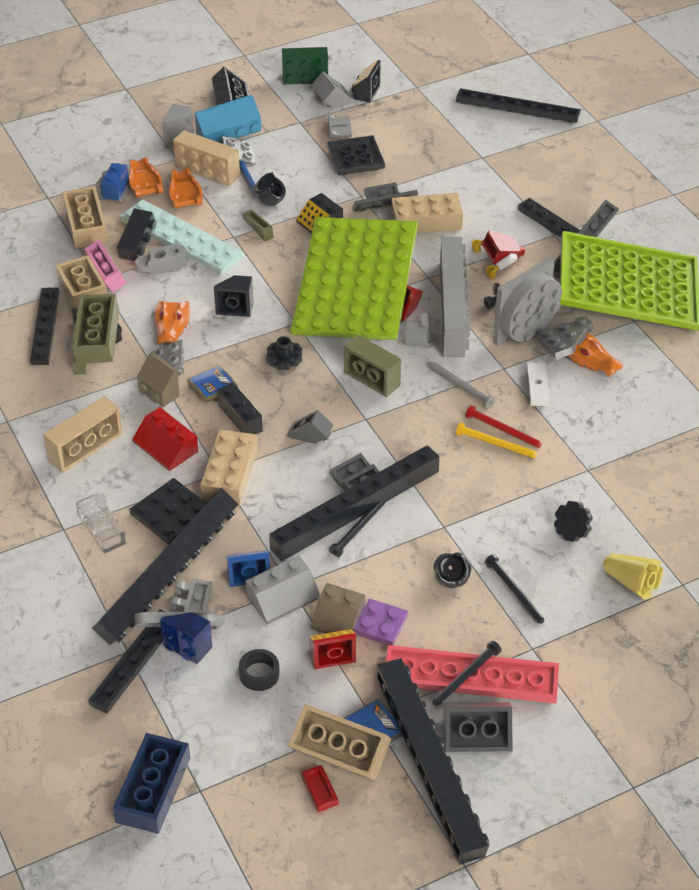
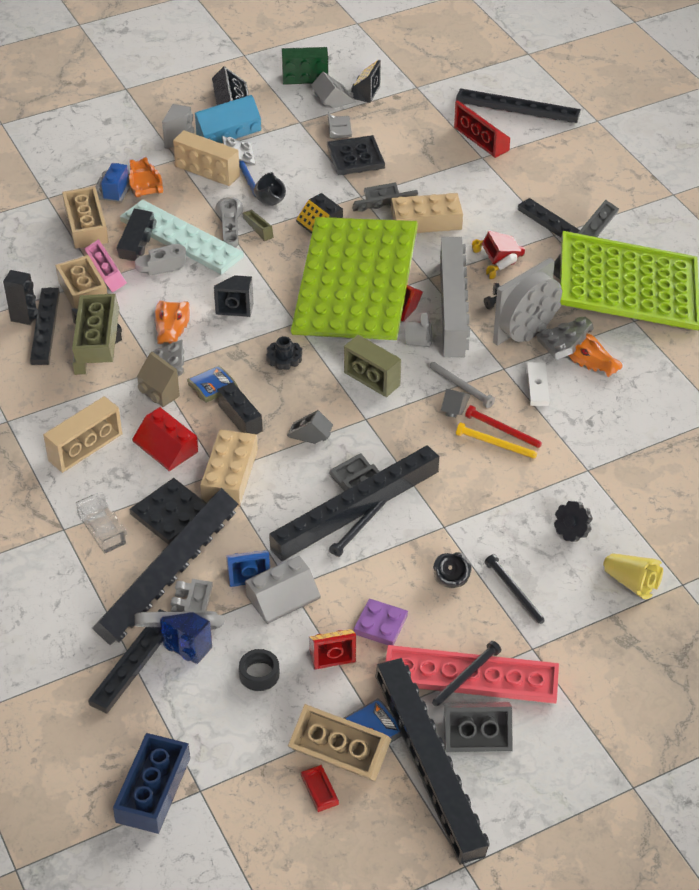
orange animal [169,168,203,209] -> none
dark tan slope [311,583,365,634] -> none
none -> black brick [3,270,38,325]
none -> light grey beam [215,197,243,247]
none -> dark grey slope [441,389,471,418]
none -> red slope [454,101,510,158]

